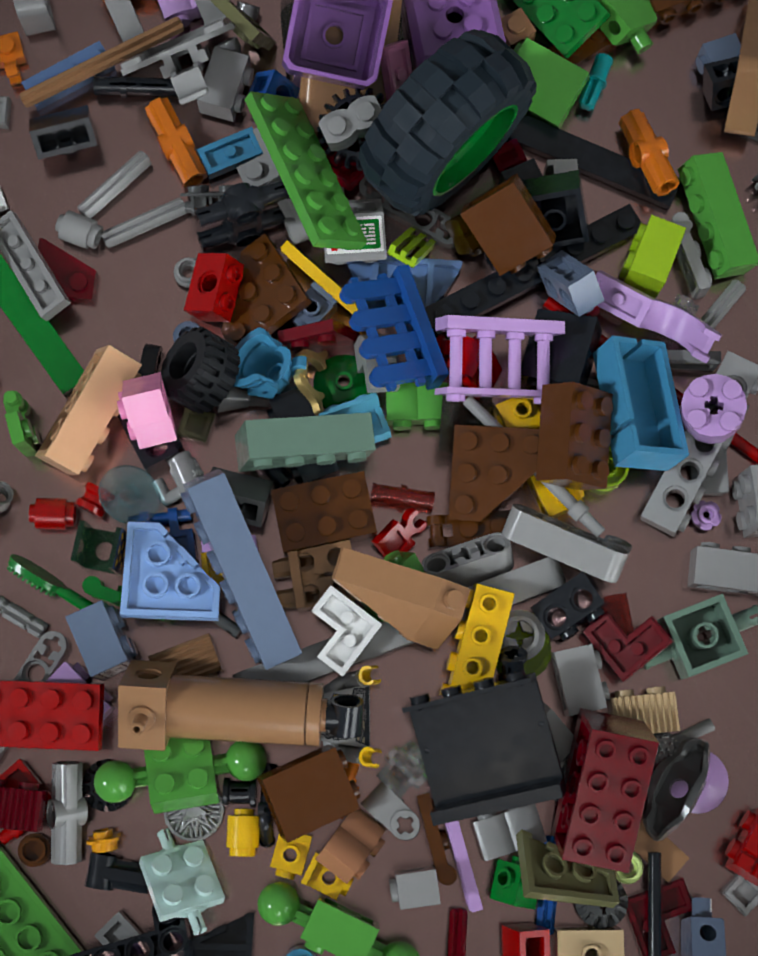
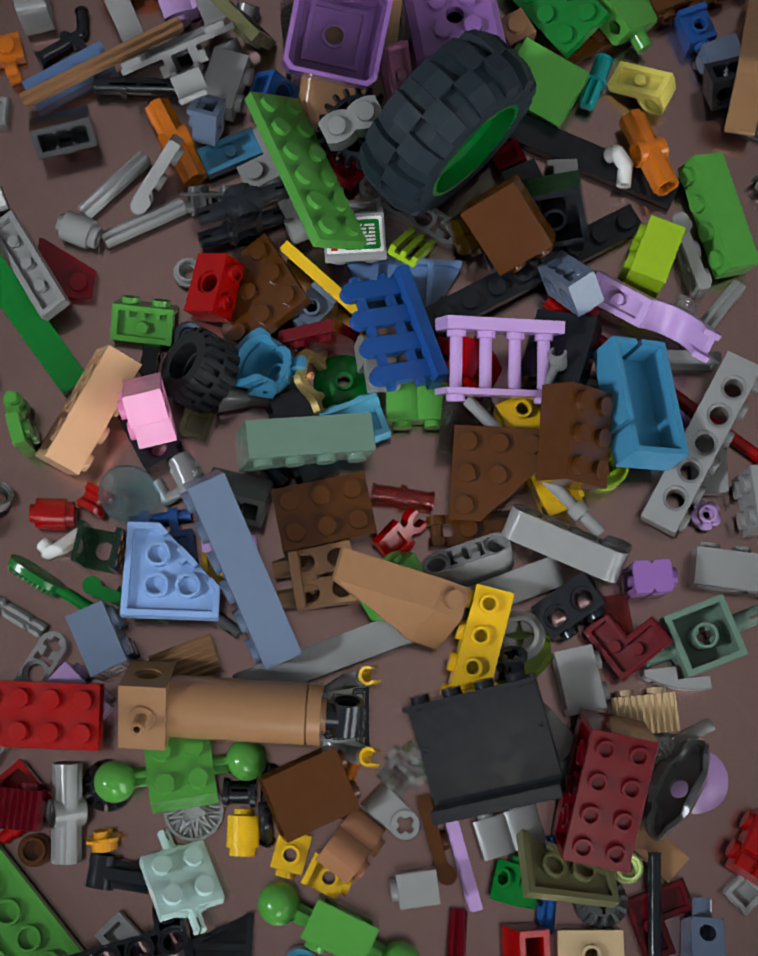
white plate [311,585,382,676] -> none
lavender brick [680,374,747,444] -> none
none -> black piece [33,5,89,67]
none -> white arm [37,528,78,560]
none -> bright green bracket [110,295,178,347]
none -> light grey hinge [129,134,184,215]
none -> sand blue brick [187,95,226,146]
none -> light grey hand [544,347,567,385]
none -> white arm [604,144,633,189]
none -> light yellow plate [607,61,677,115]
none -> medium lavender brick [622,559,678,600]
none -> light grey slope [638,666,712,691]
none -> blue brick [672,1,718,55]

